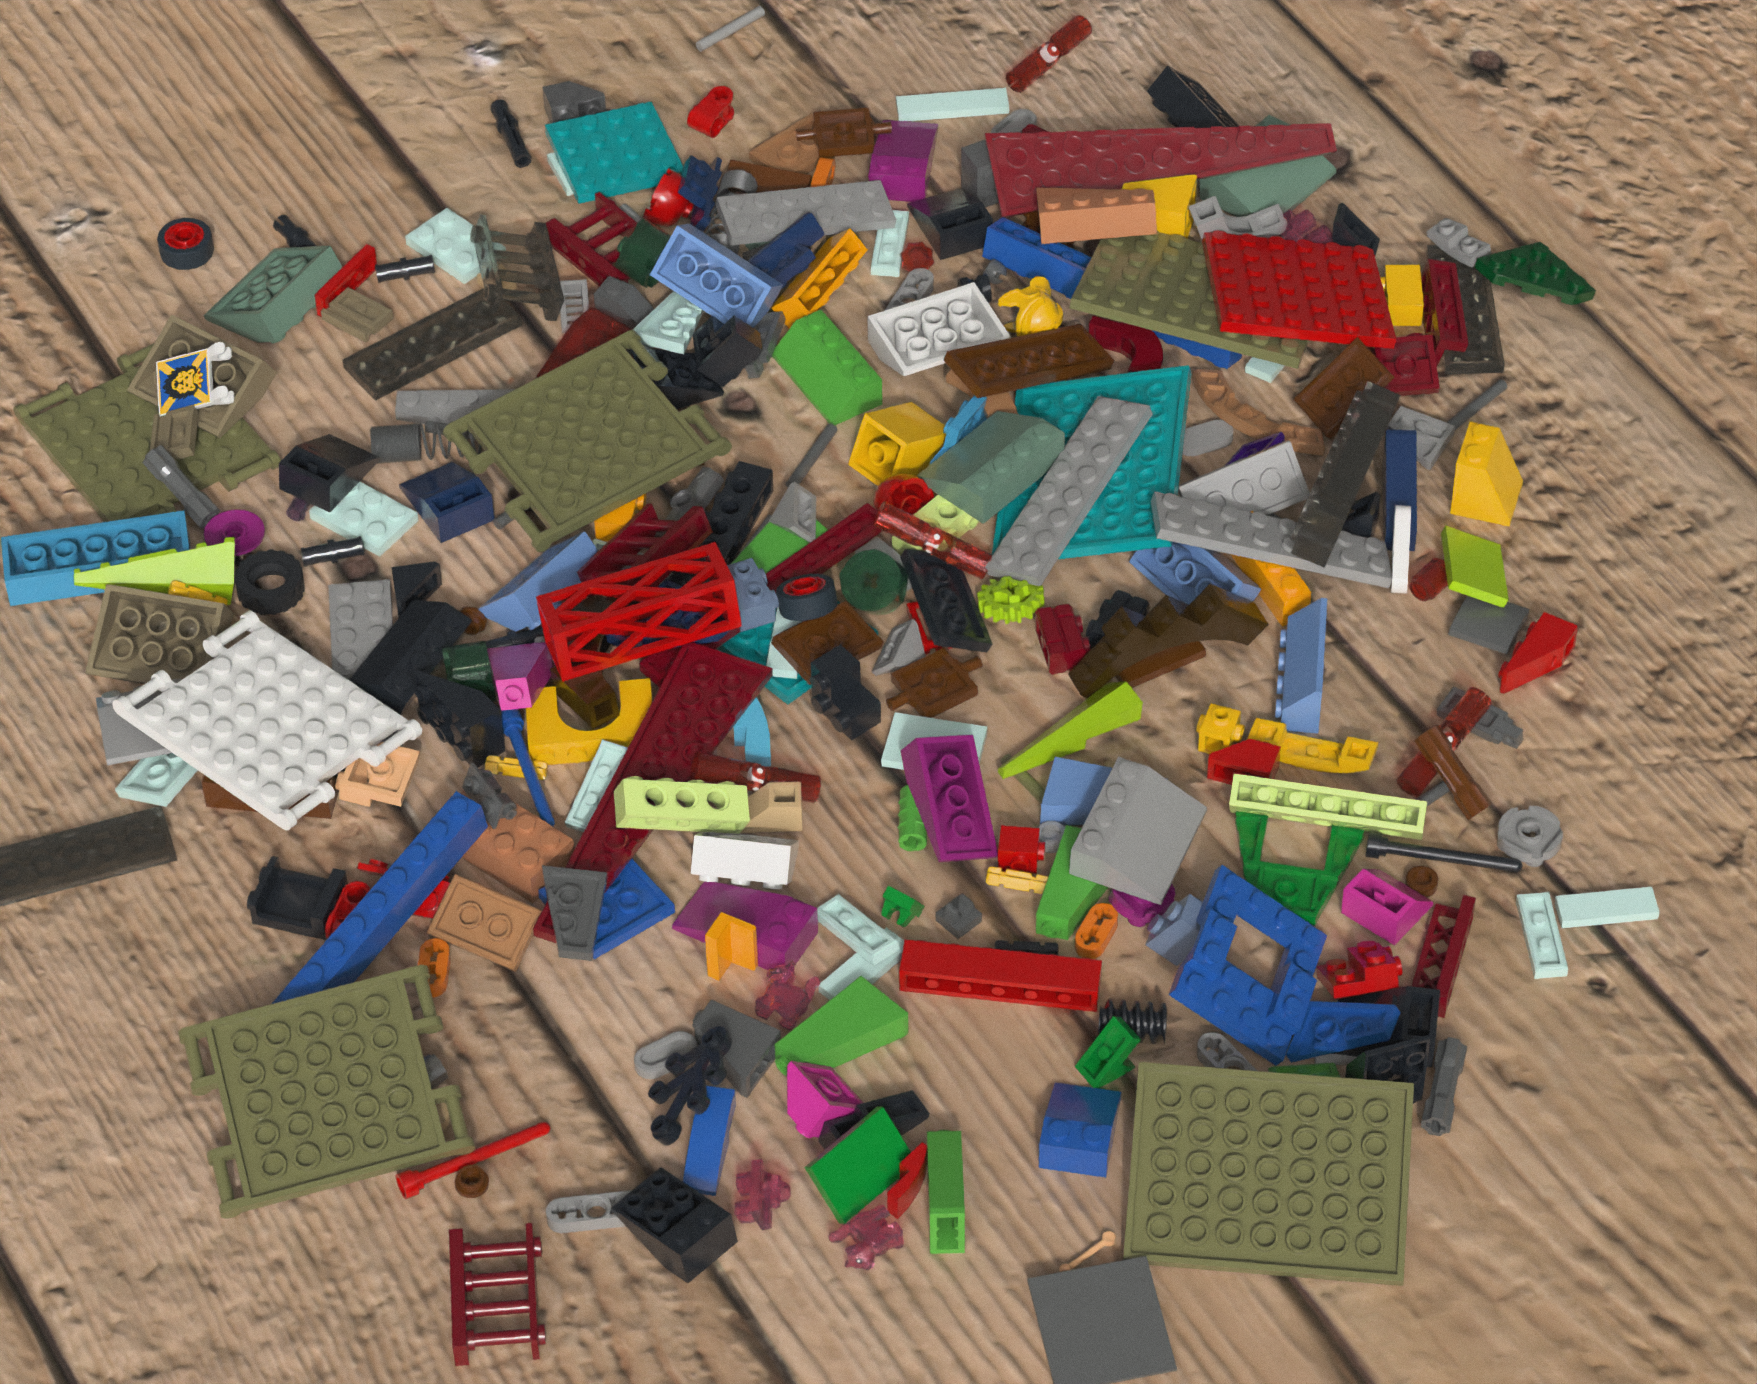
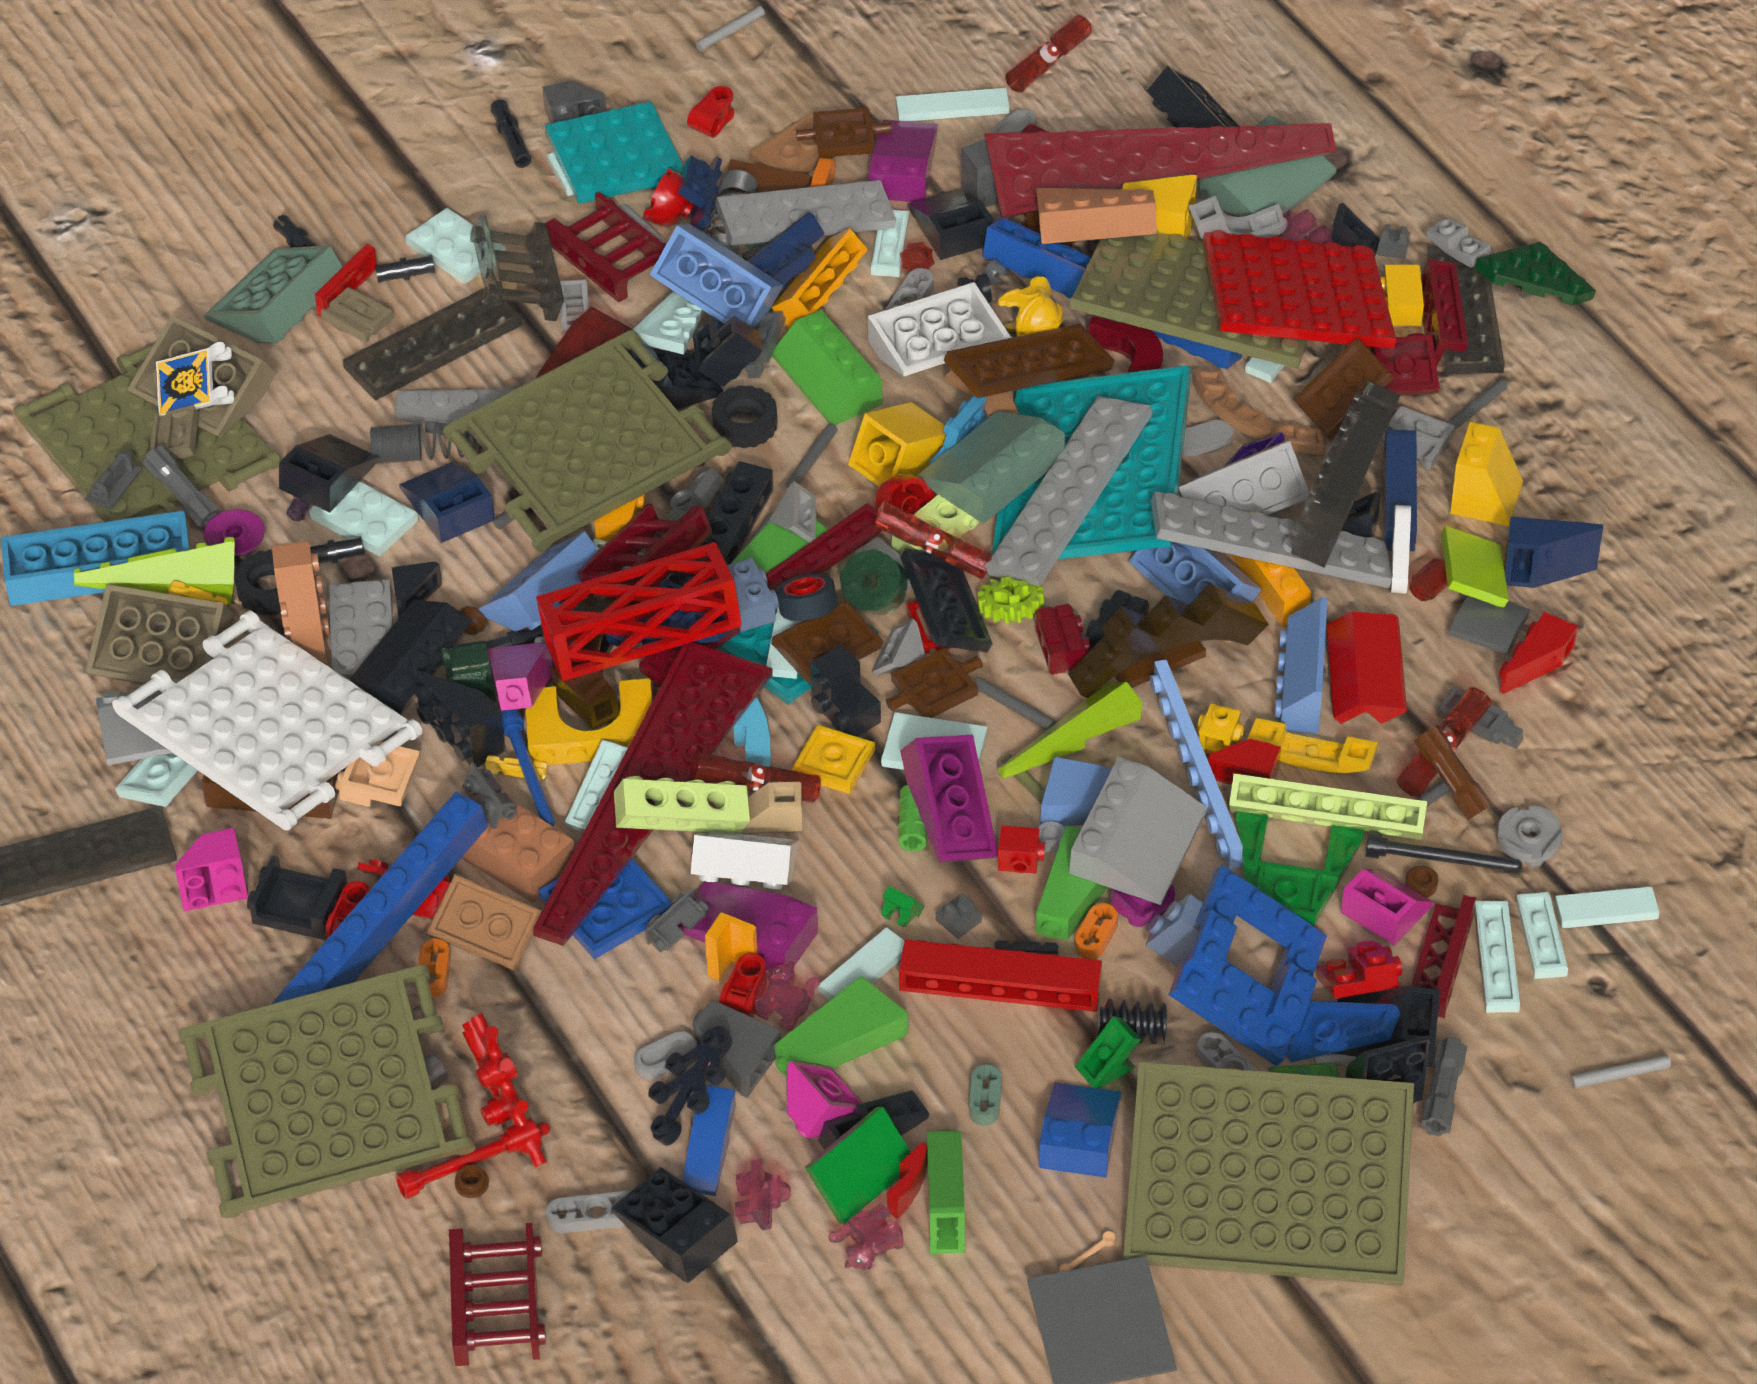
black wheel [157,218,214,270] -> none
dark grey wing [542,865,607,961] -> none
dark grey slope [594,276,654,331] -> none
clear green brick [615,218,671,288] -> none
light aqua tile [817,894,900,966] -> none
yellow axle [986,866,1049,894] -> none
none -> dark grey hinge [85,450,142,509]
none -> dark pink slope [174,828,248,911]
none -> nougat wedge [272,541,330,665]
none -> red plant [462,1013,547,1168]
none -> dark grey hinge [645,888,709,952]
none -> black tyre [712,385,778,448]
none -> red piece [719,953,767,1018]
none -> yellow tile [792,724,875,794]
none -> sand green beam [969,1064,1002,1126]
none -> dark grey bar [974,677,1056,730]
none -> light blue plate [1150,659,1243,870]
none -> red slope [1326,611,1407,724]
none -> dark grey tile [1377,224,1411,259]
none -> light aqua tile [1474,901,1520,1012]
none -> dark blue slope [1504,516,1603,588]
none -> light grey bar [1570,1055,1671,1089]

